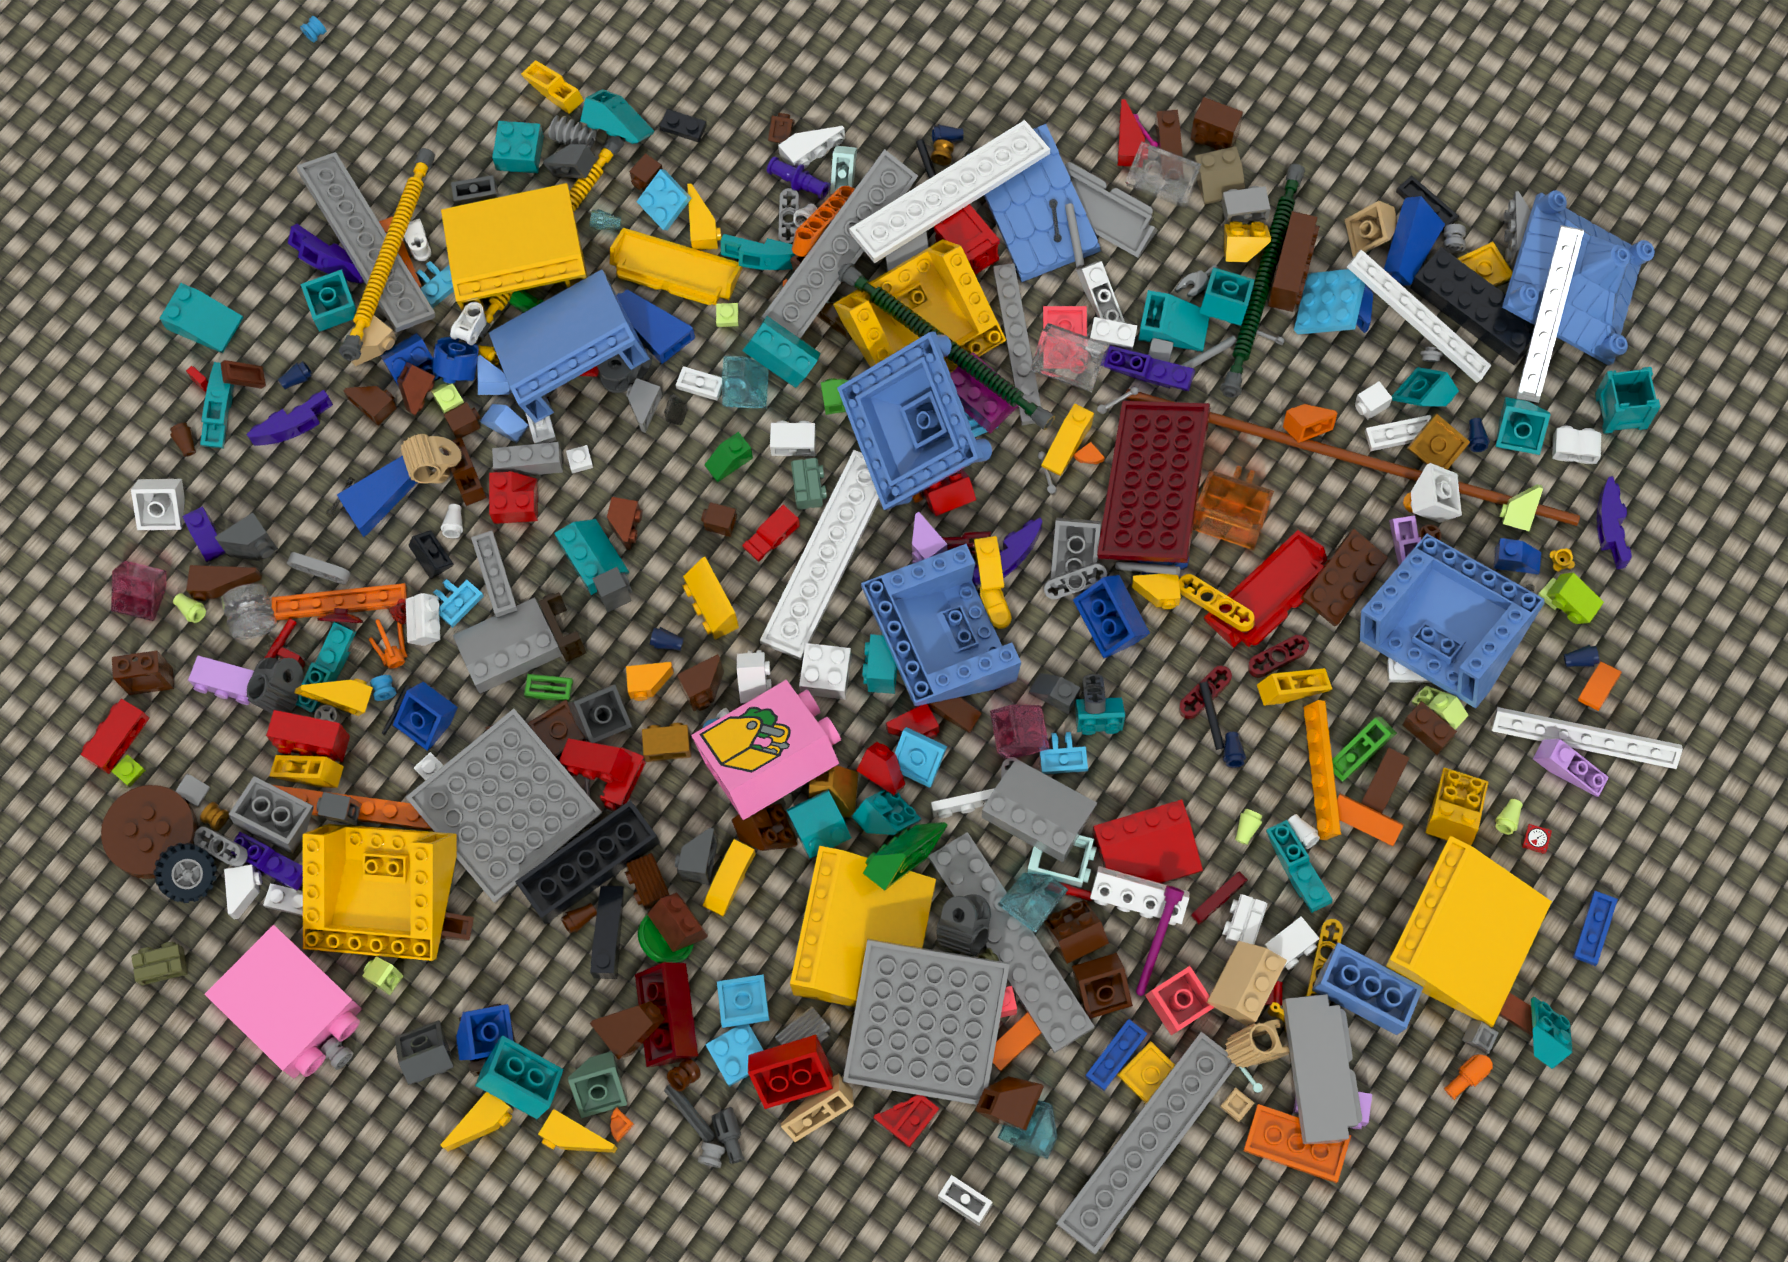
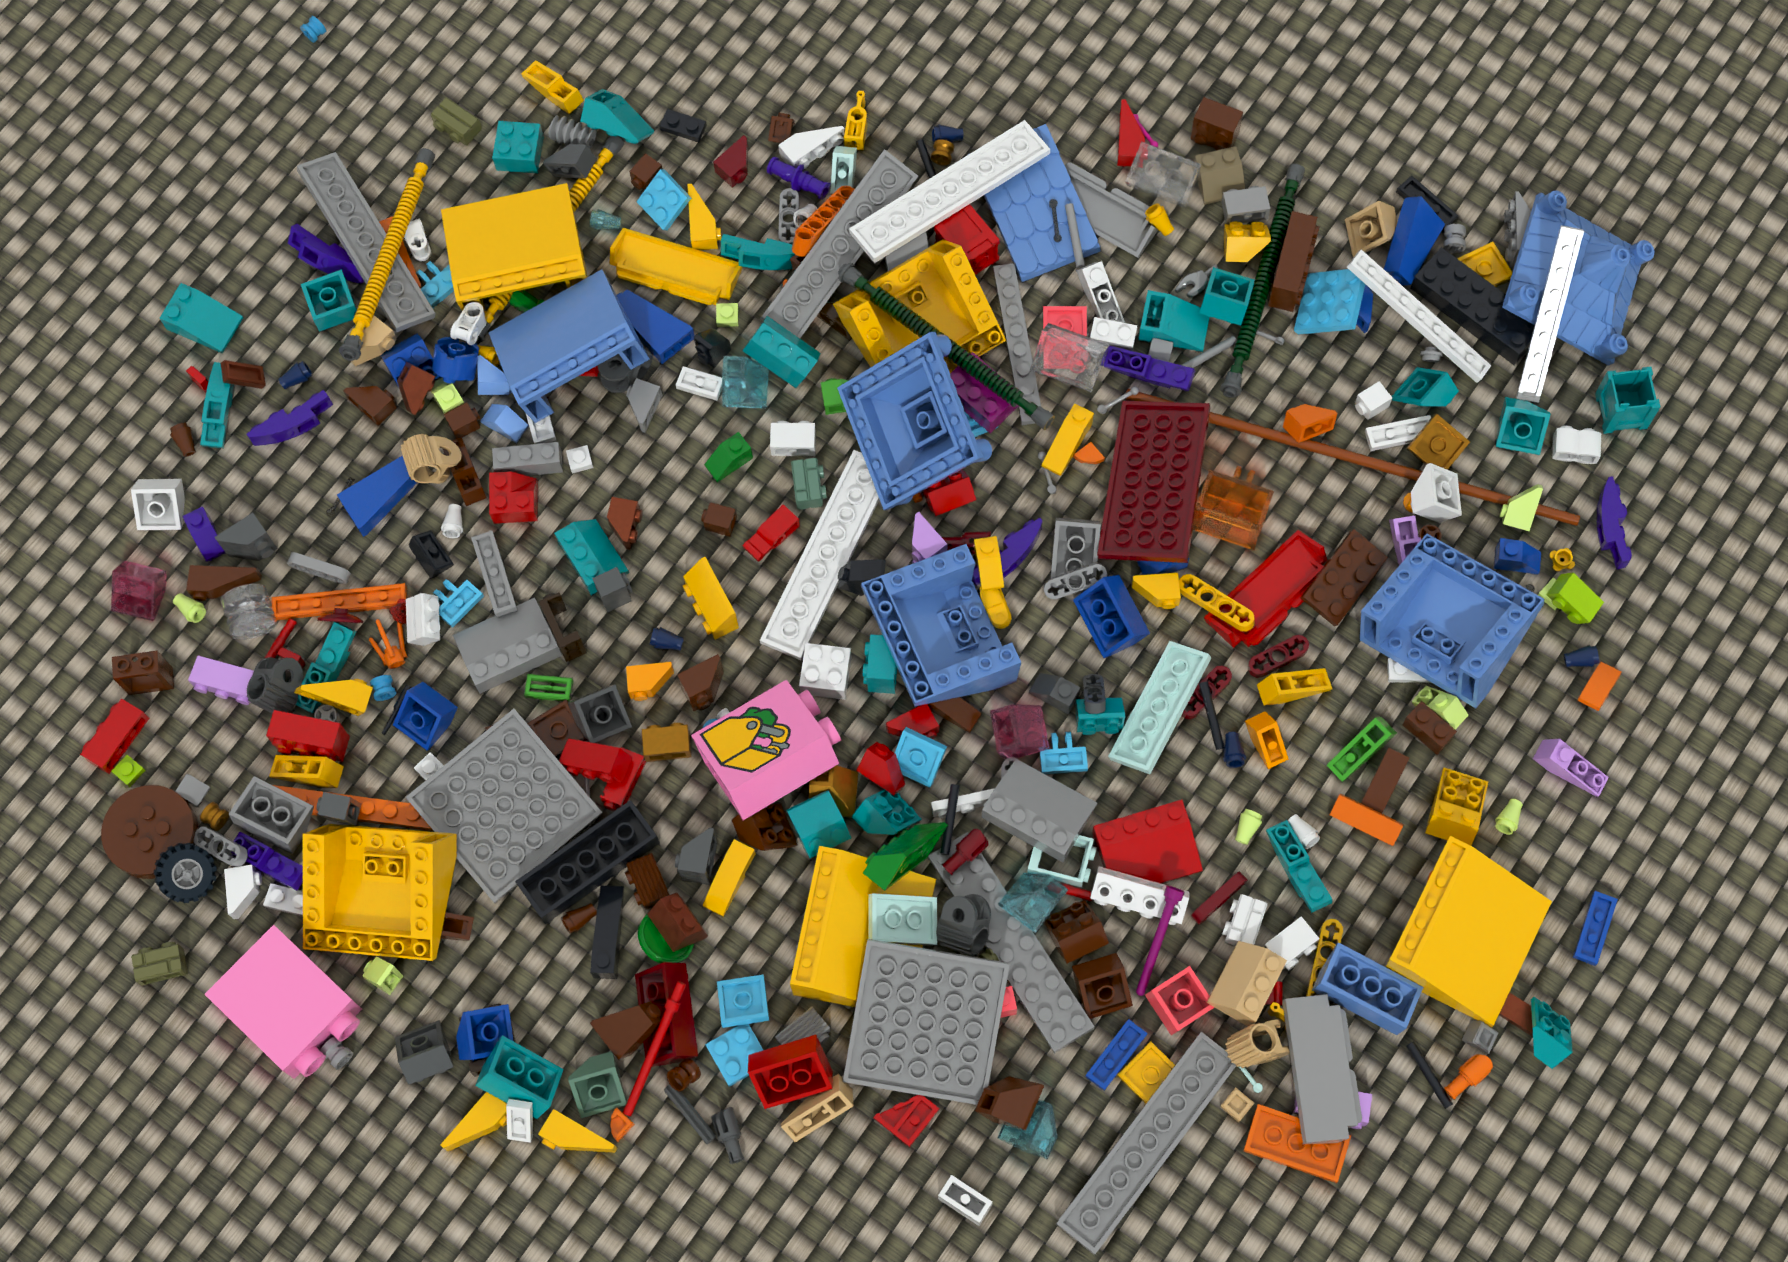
dark grey brick [451,175,499,206] -> none
clear smoke slope [664,394,688,425] -> none
light grey wheel [697,1142,726,1168] -> none
white brick [737,650,772,704] -> none
orange tile [992,1012,1041,1072] -> none
light grey bar [1115,561,1180,575] -> none
reddish brown slope [1155,109,1184,180] -> none
light orange plate [1304,700,1341,840] -> none
dark blue cone [1468,418,1490,452] -> none
white plate [1492,707,1683,769] -> none
tile [1522,824,1552,854] -> none
none -> olive brick [431,98,482,145]
none -> white plate [506,1099,533,1143]
none -> red bar [623,981,686,1116]
none -> black slope [694,328,731,368]
none -> dark red slope [713,135,748,188]
none -> black slope [838,559,886,596]
none -> yellow piece [844,90,867,150]
none -> light aqua plate [868,893,937,946]
none -> black bar [940,784,960,855]
none -> dark red arm [941,829,989,876]
none -> light aqua plate [1108,641,1211,774]
none -> yellow cone [1145,203,1174,236]
none -> light orange slope [1245,711,1289,769]
none -> black bar [1406,1041,1453,1109]

